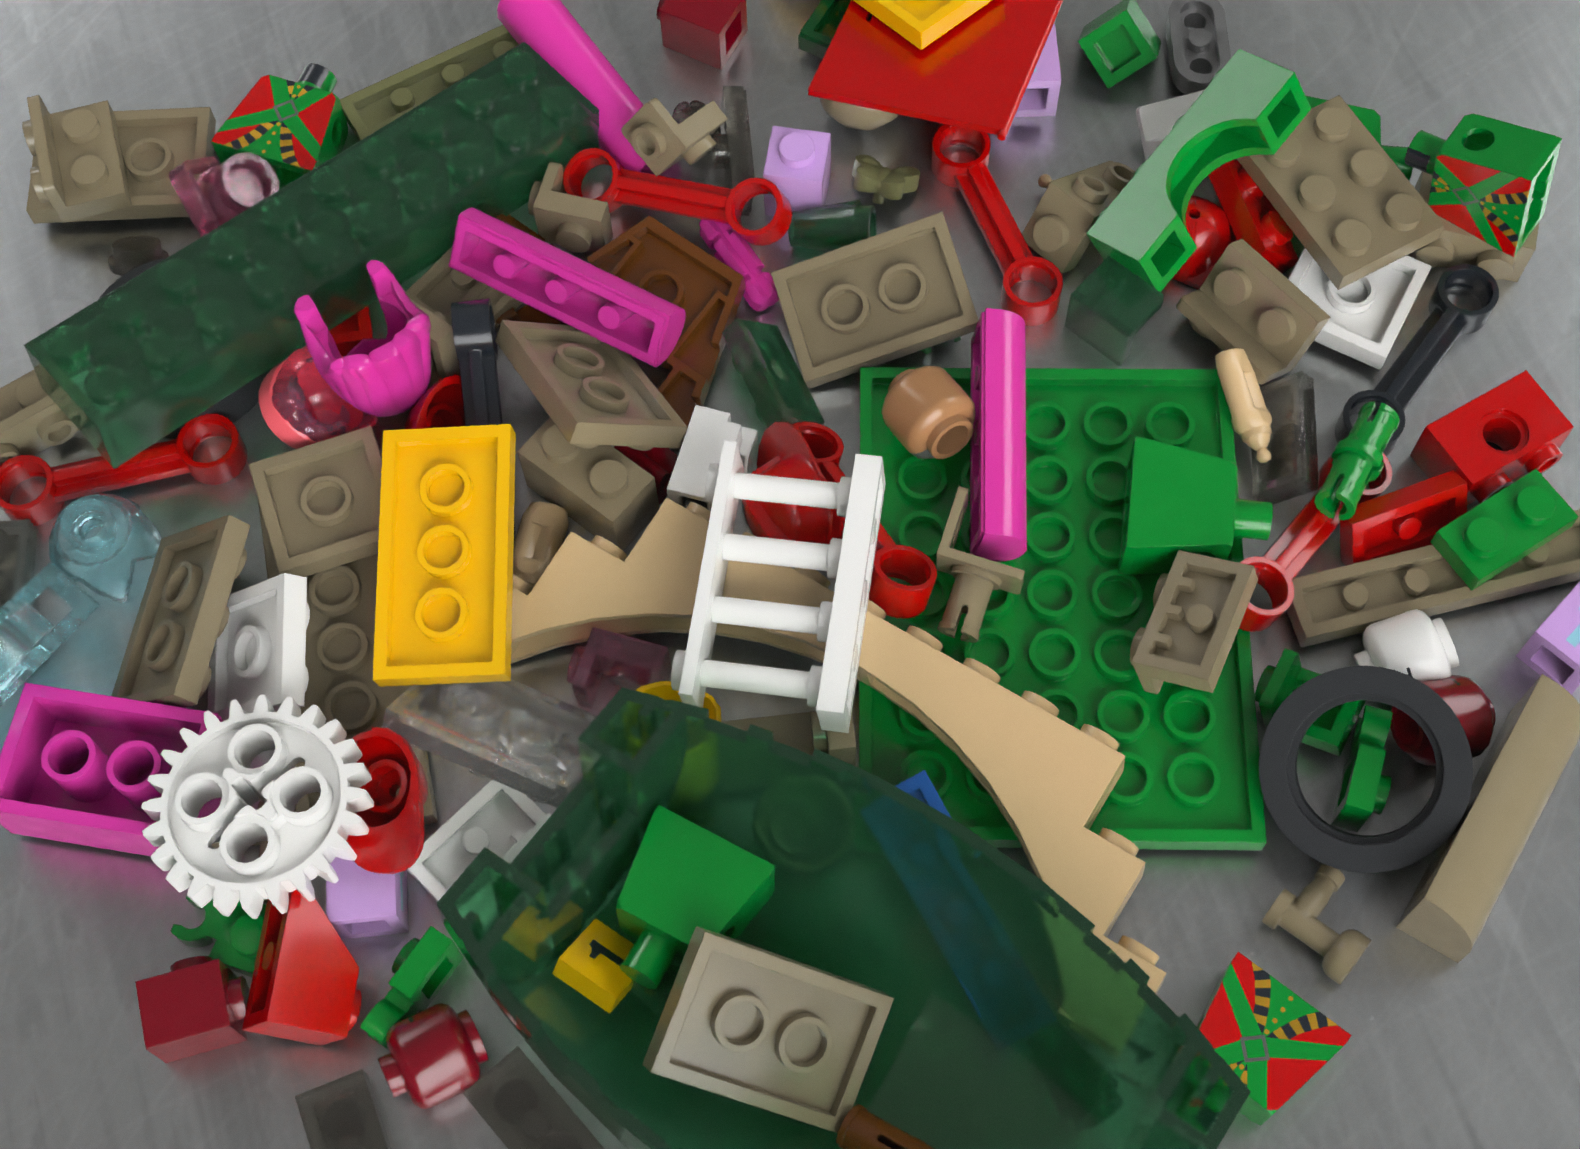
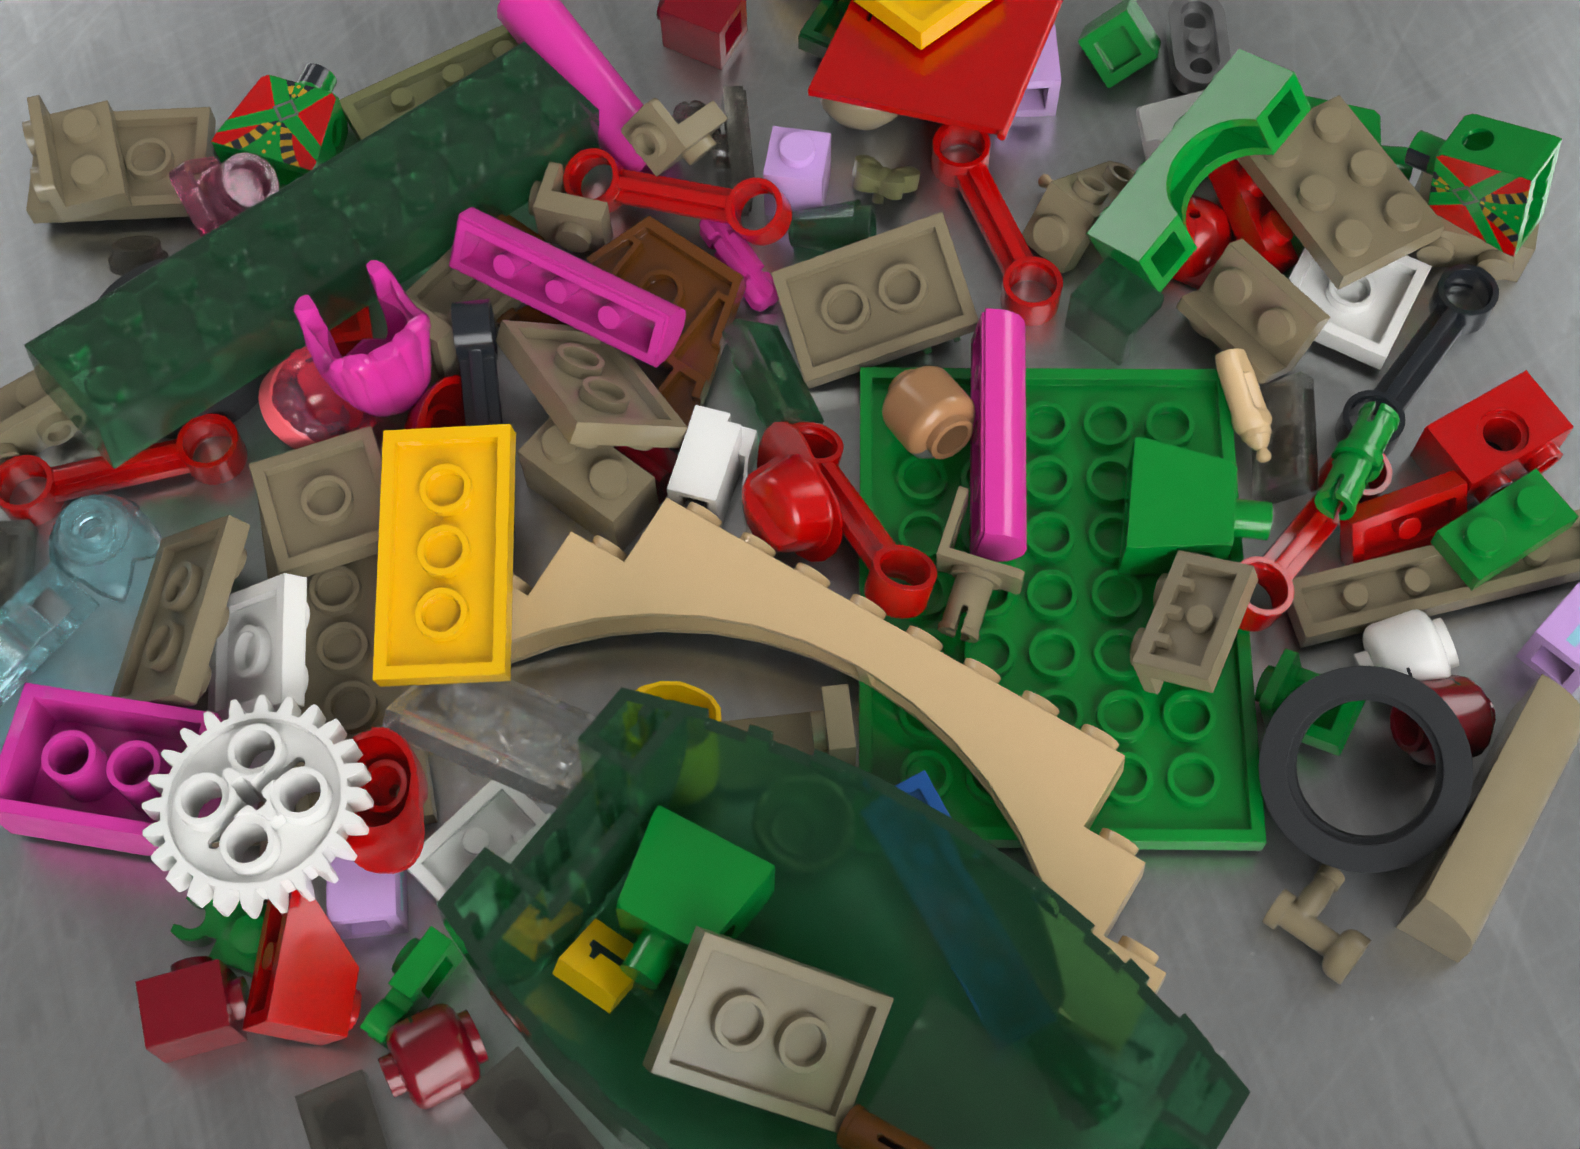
tan piece [513,501,569,588] -> none
clear pink bracket [567,627,672,709] -> none
white fence [671,440,886,733] -> none
torso [1179,952,1352,1137] -> none
green plate [1331,705,1393,832] -> none

